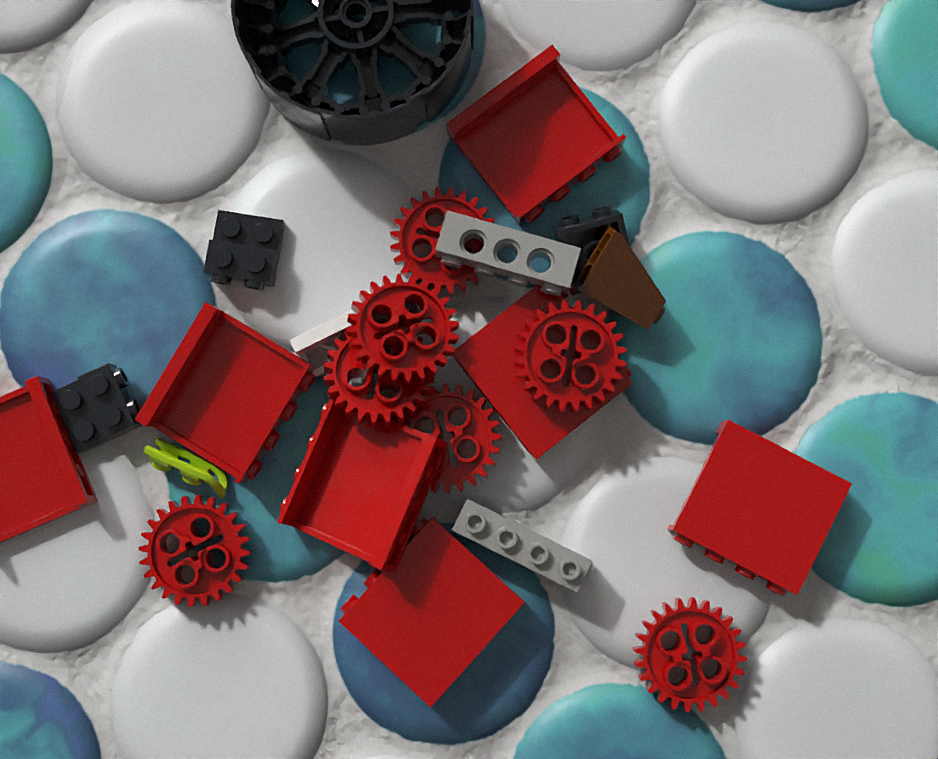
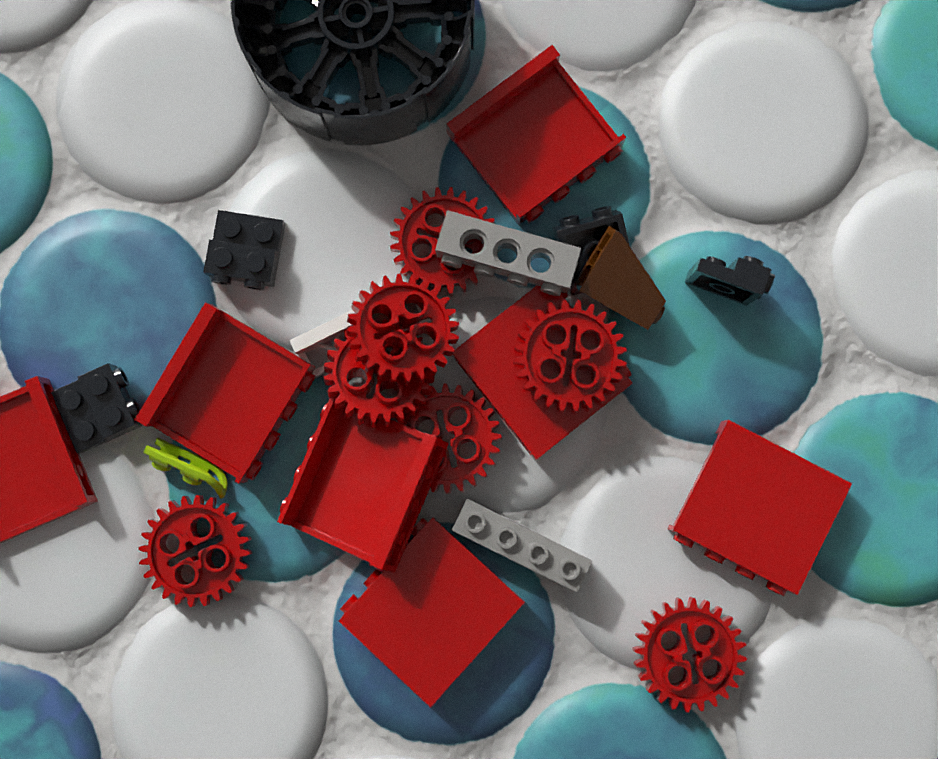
none -> black plate [684,256,775,306]

